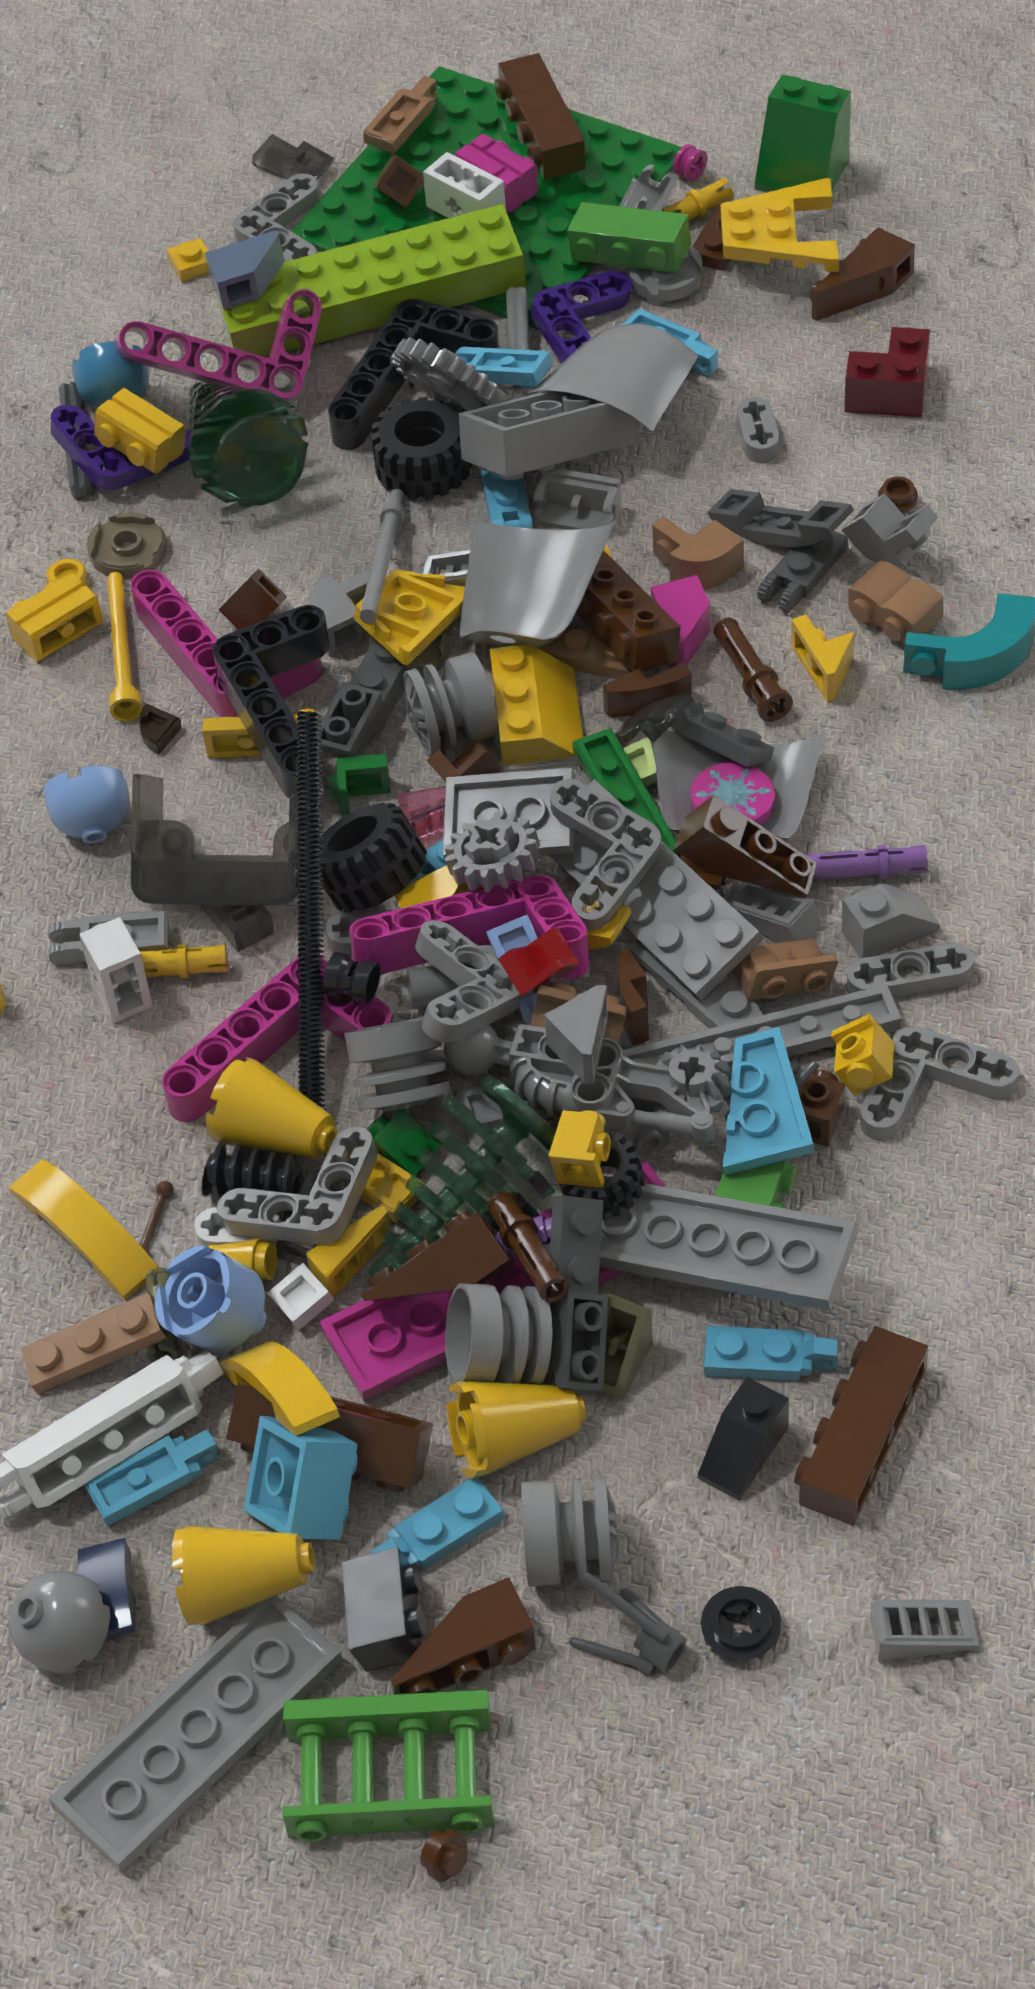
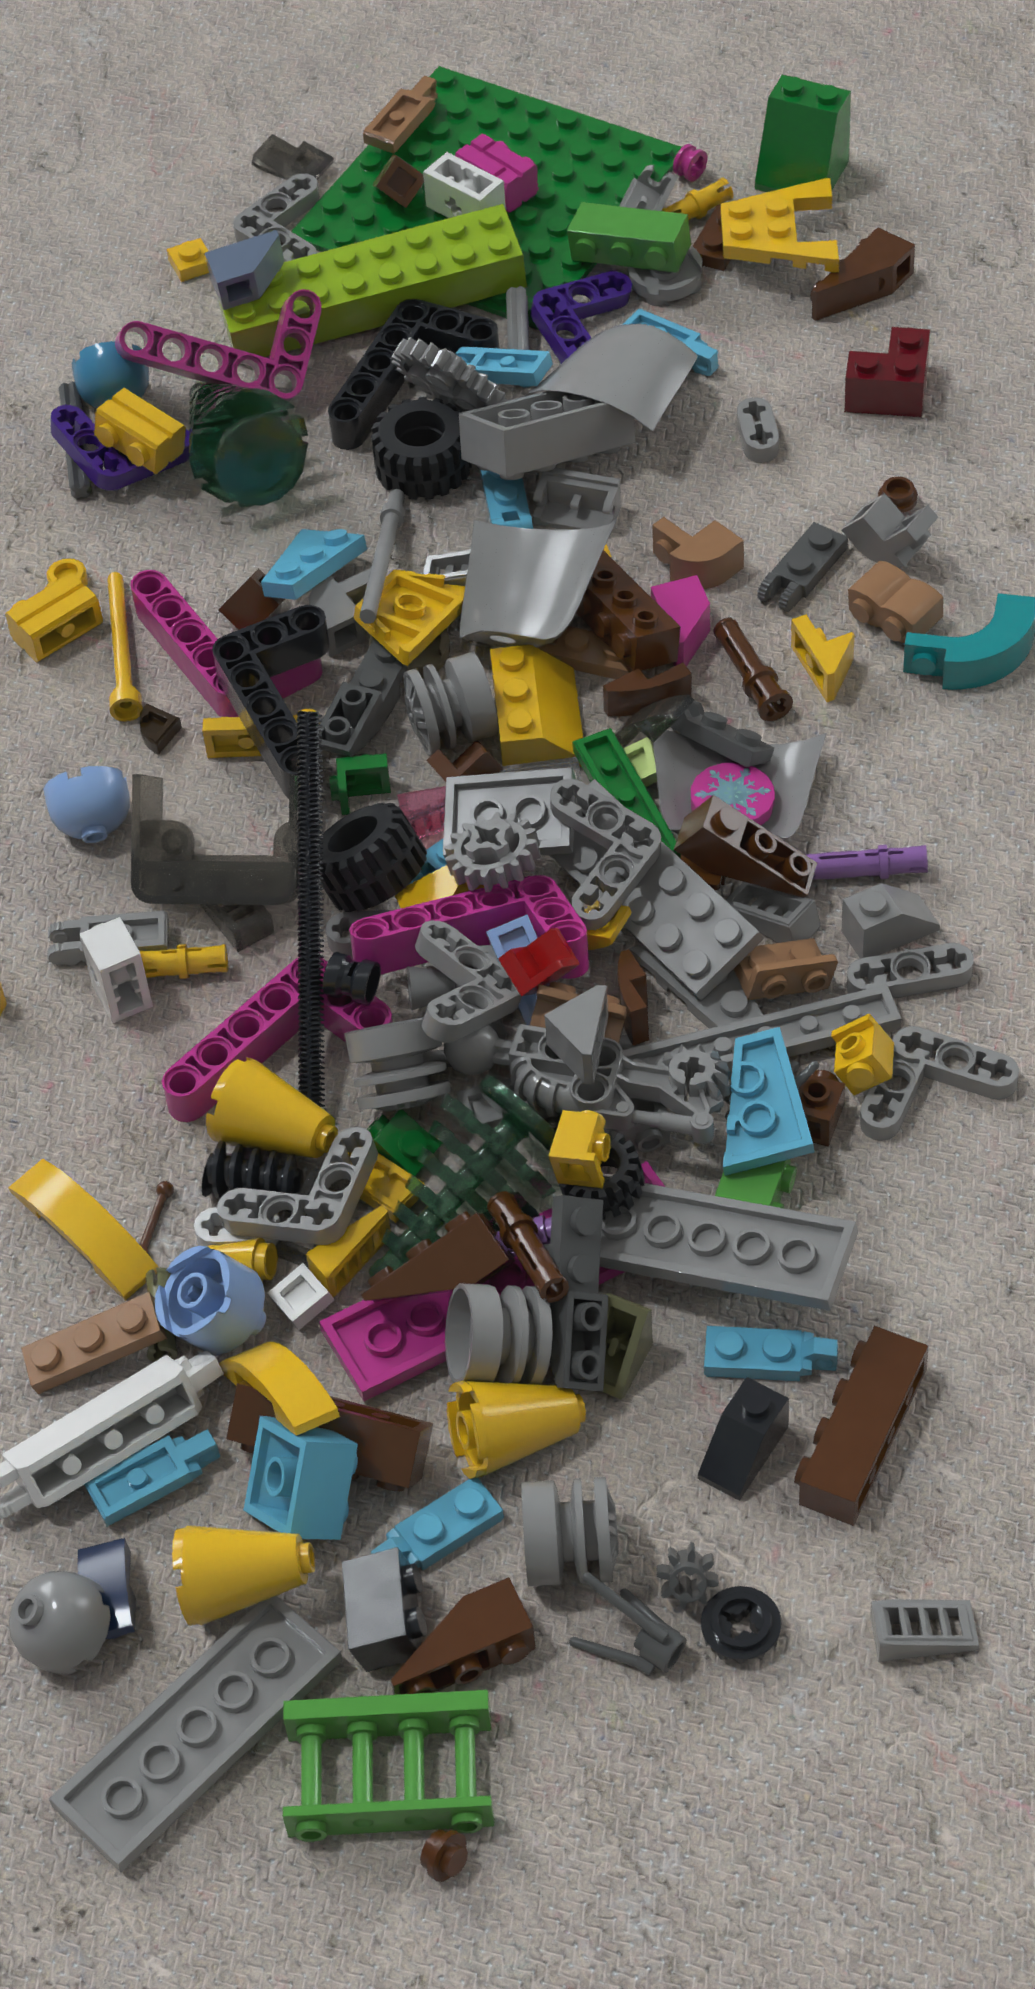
dark tan tile [87,512,166,579] -> none
reddish brown brick [494,53,586,180] -> none
dark grey slope [707,489,854,547] -> none
none -> medium azure wing [261,529,367,600]
none -> dark grey gear [656,1542,719,1609]

